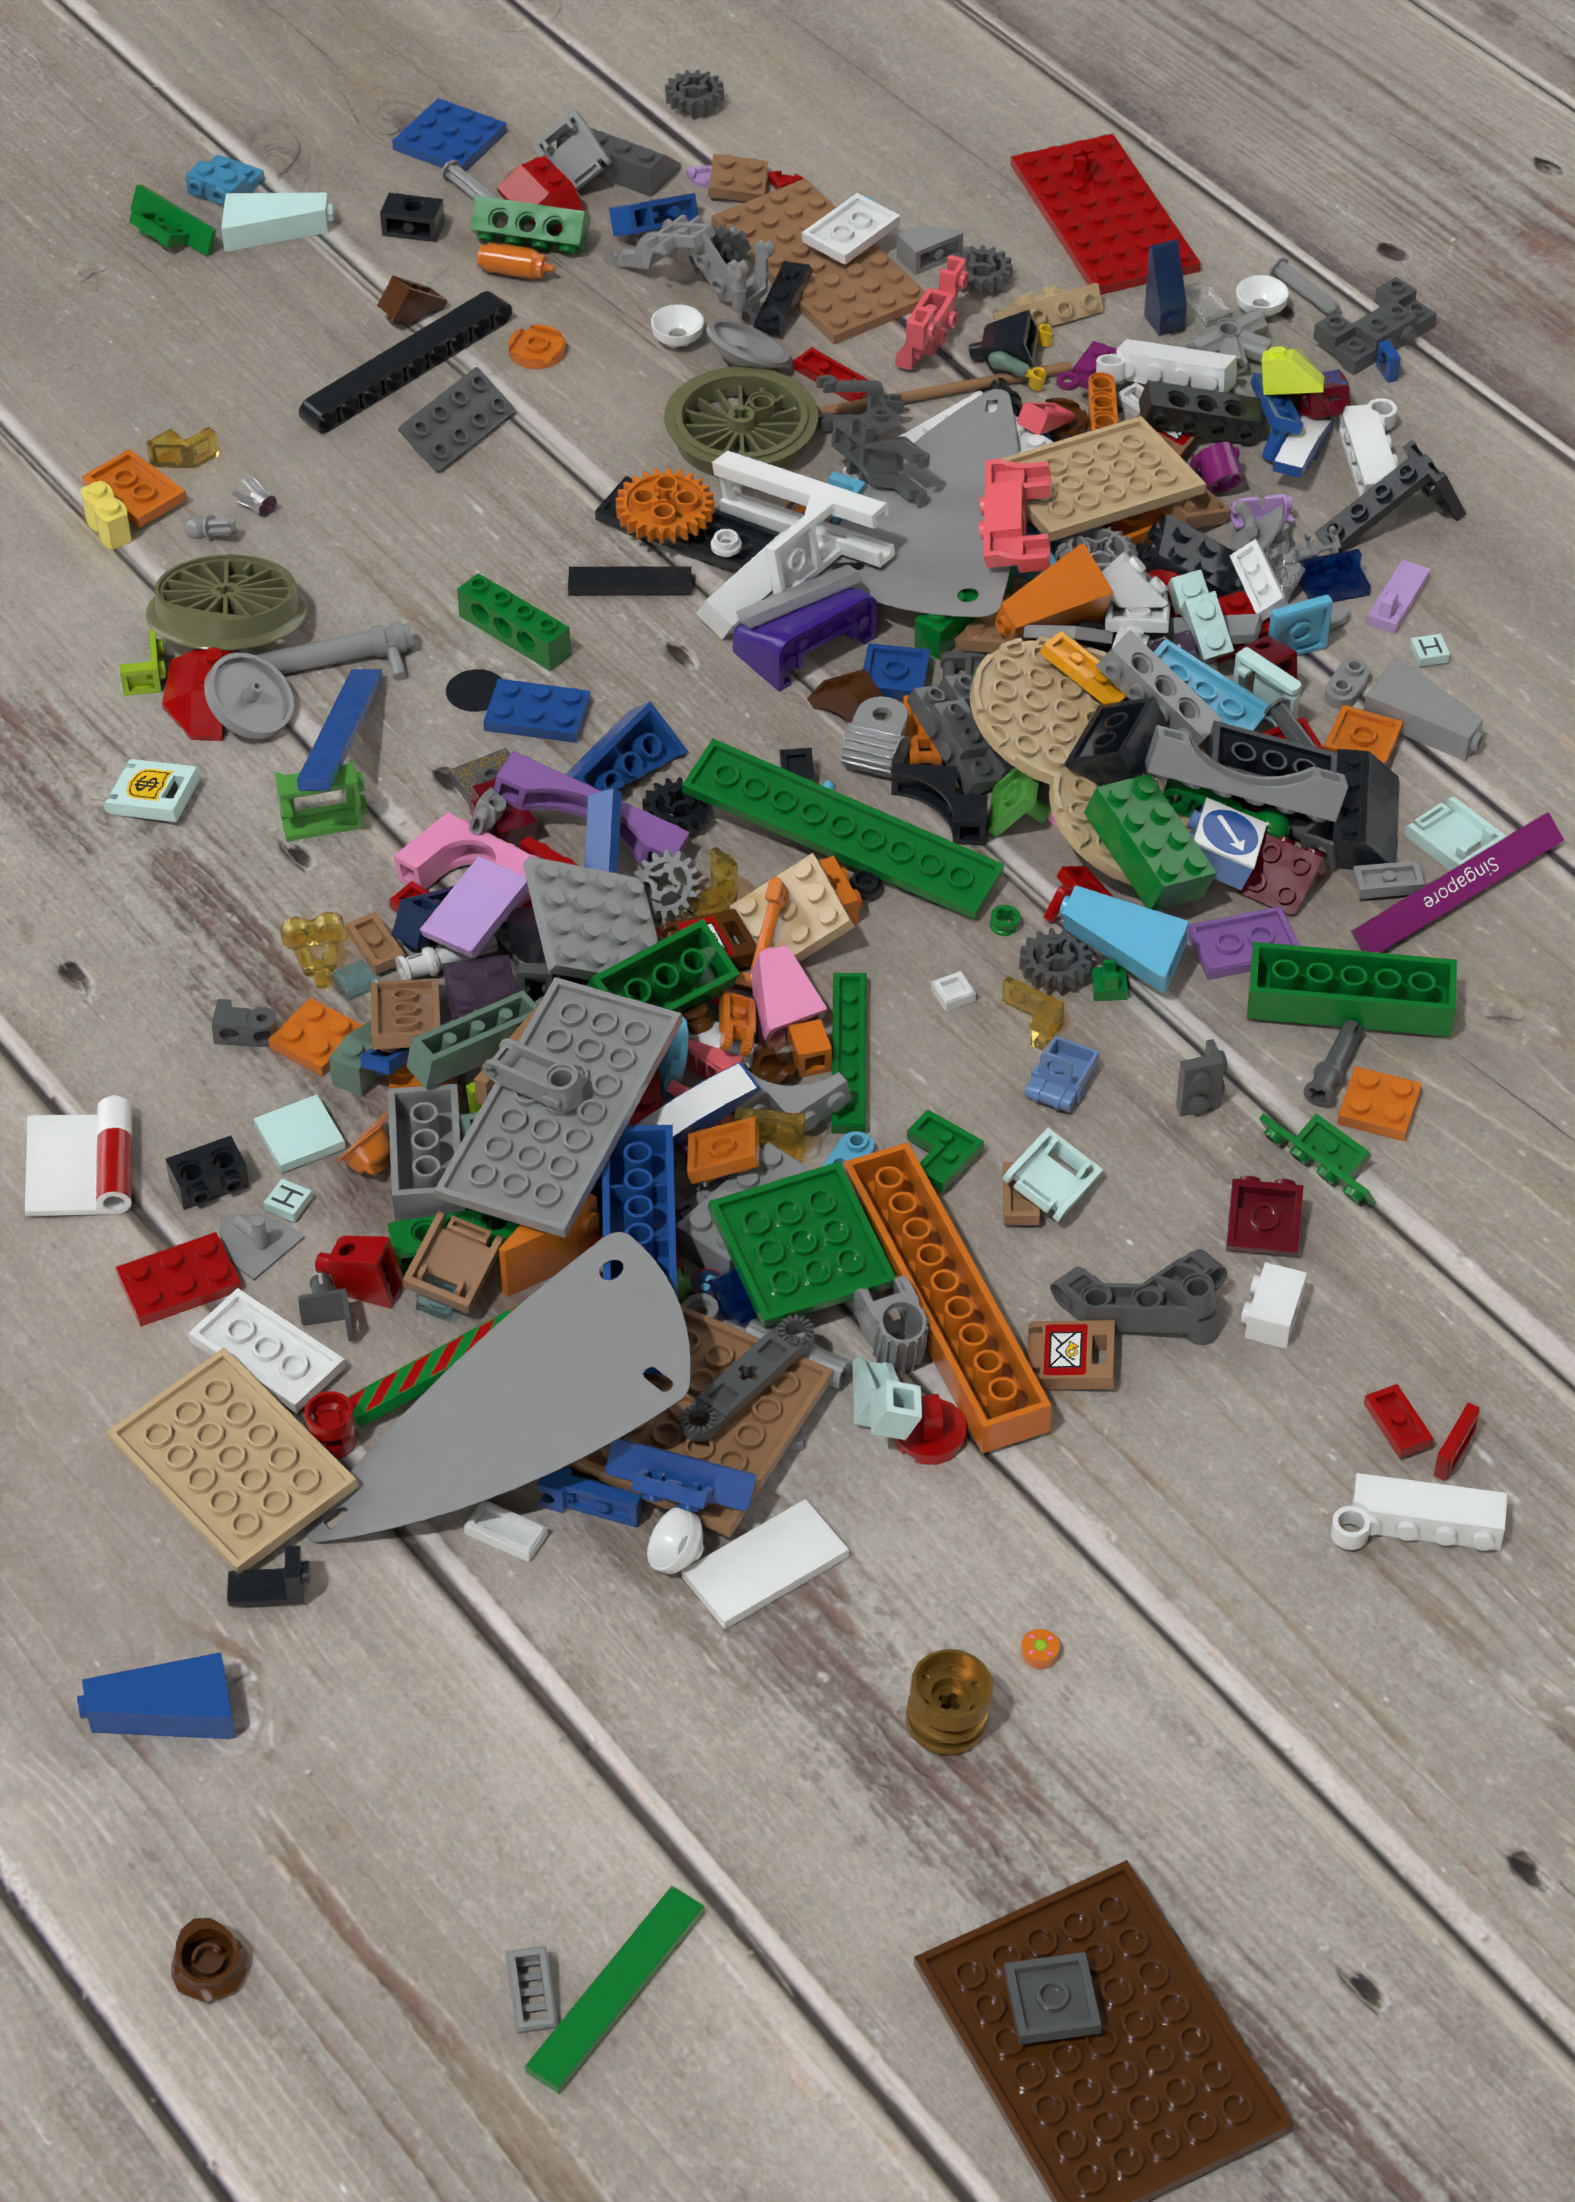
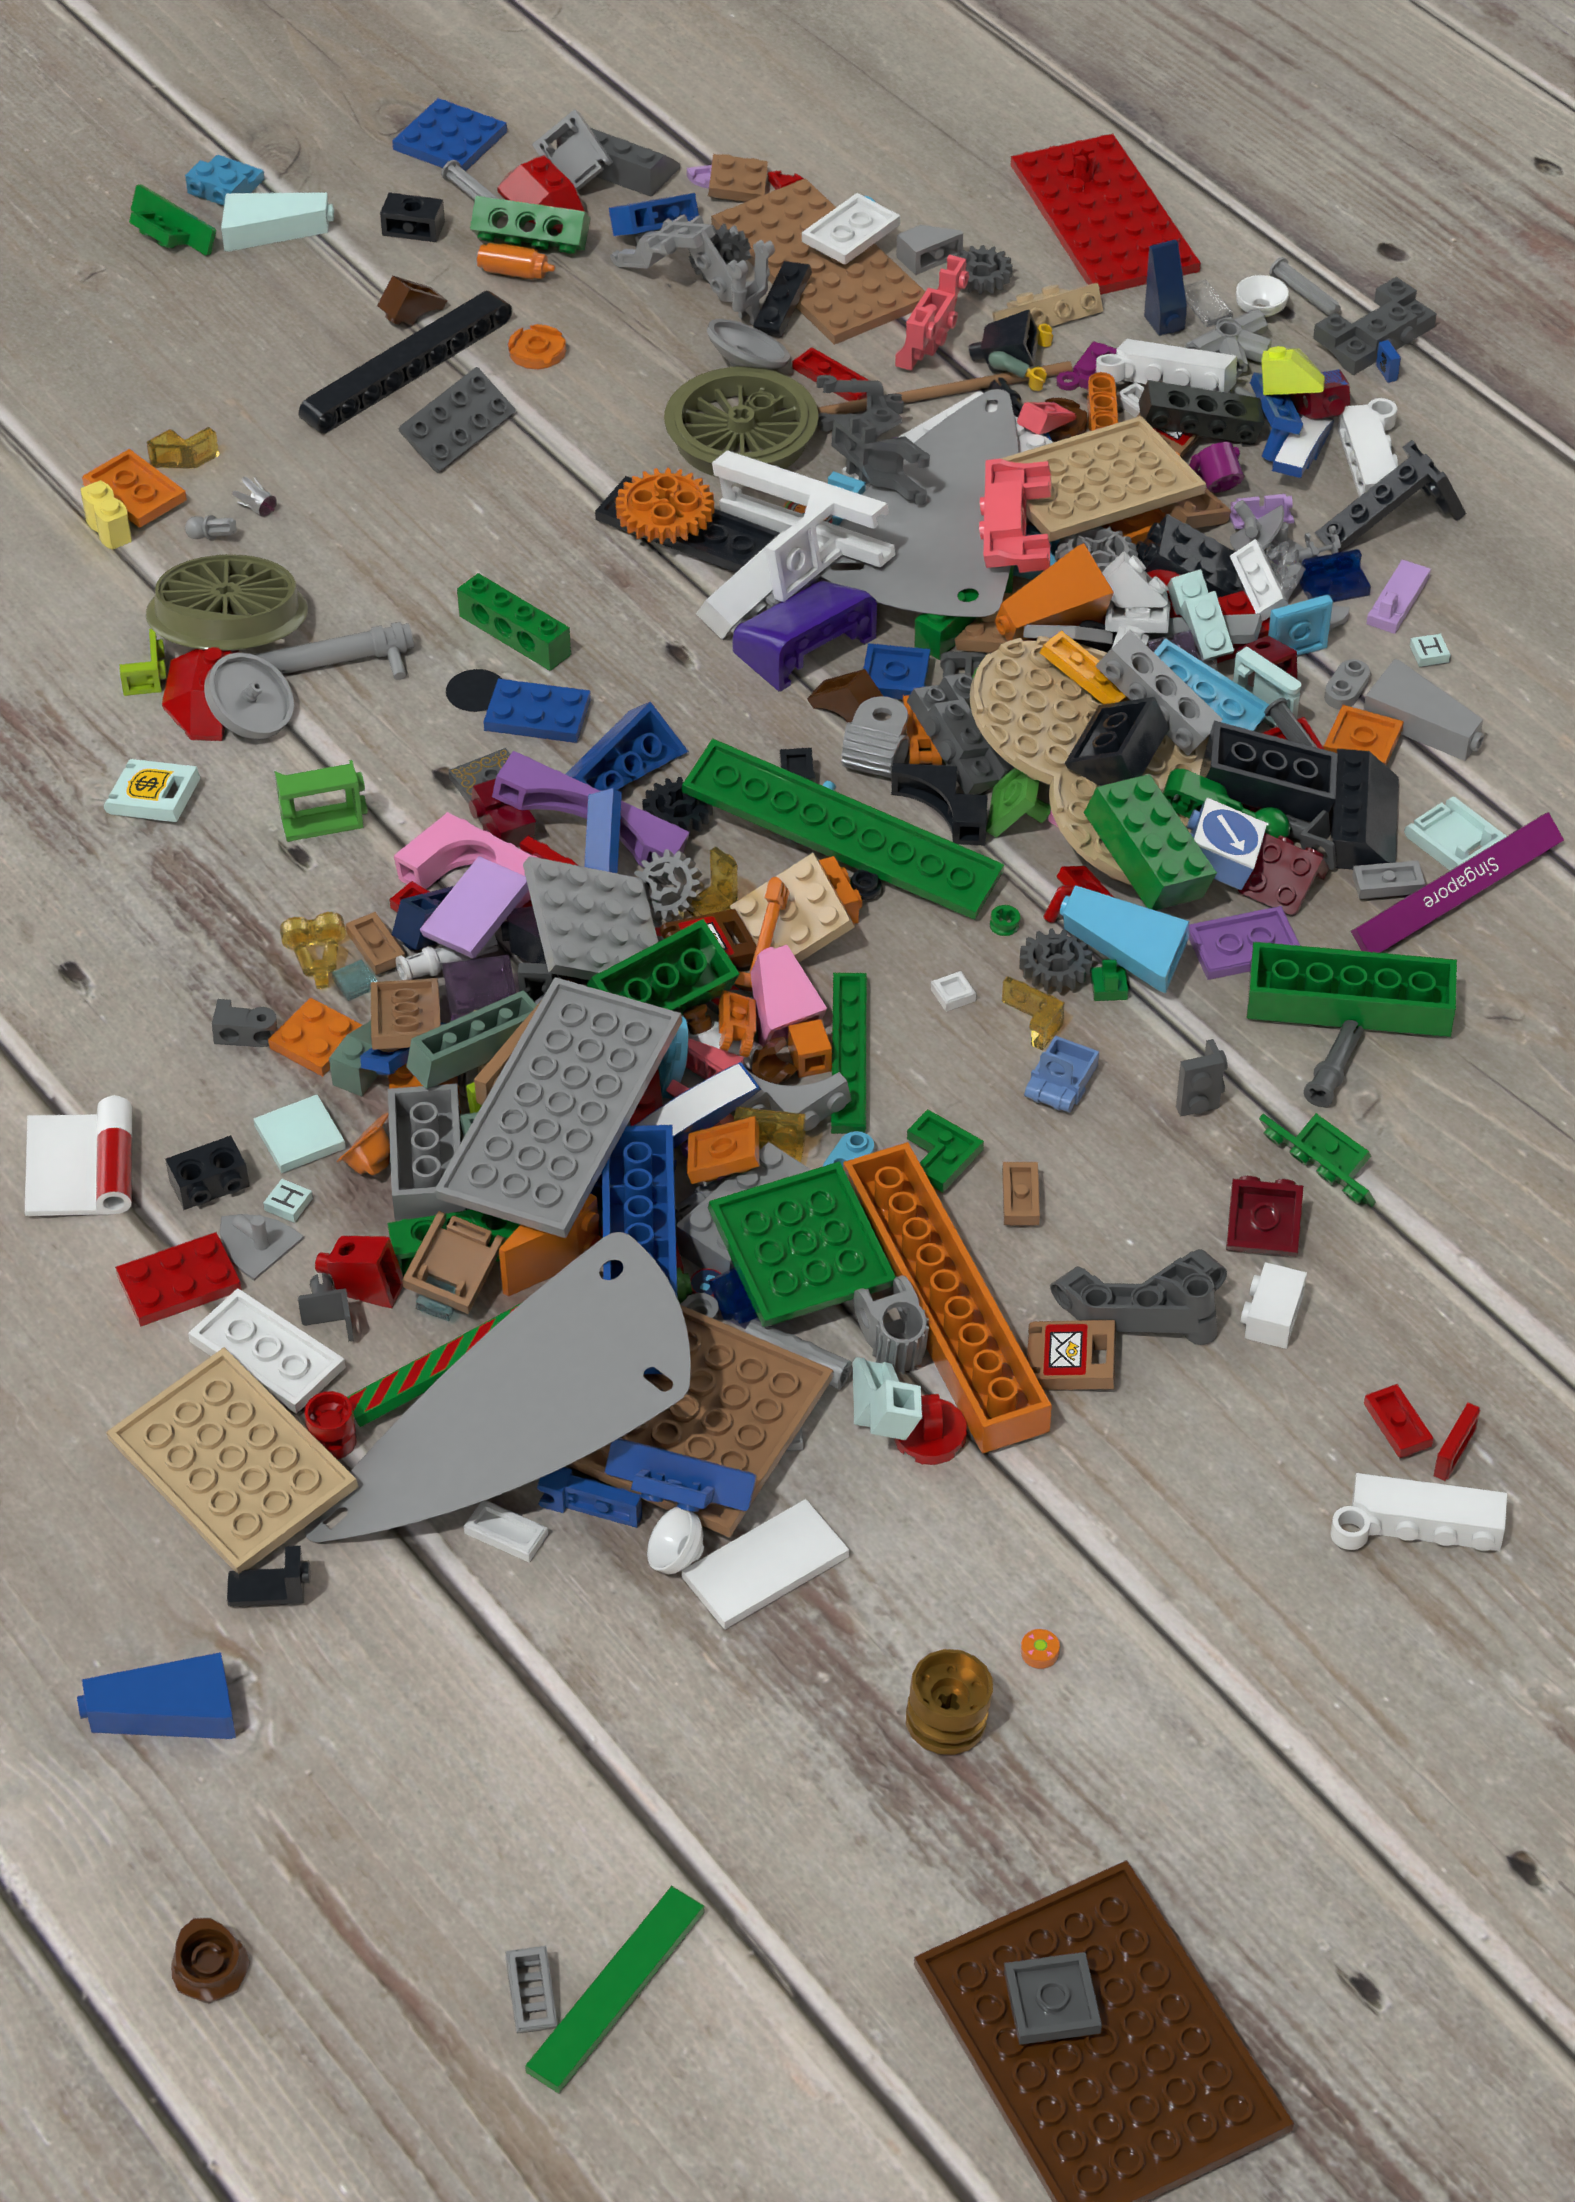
blue tile [297,669,383,791] -> none
light grey piece [469,788,506,835] -> none
light grey piece [482,1038,586,1112] -> none
black tile [568,566,692,595] -> none
white piece [651,304,704,349] -> none
dark grey gear [665,69,724,115] -> none
dark grey piece [681,1315,814,1441] -> none
white plate [711,529,741,557] -> none
light grey tile [736,565,862,629] -> none
light aqua container [1002,1128,1103,1222] -> none
light grey arch [1145,725,1348,822] -> none
orange plate [1337,1066,1422,1141] -> none

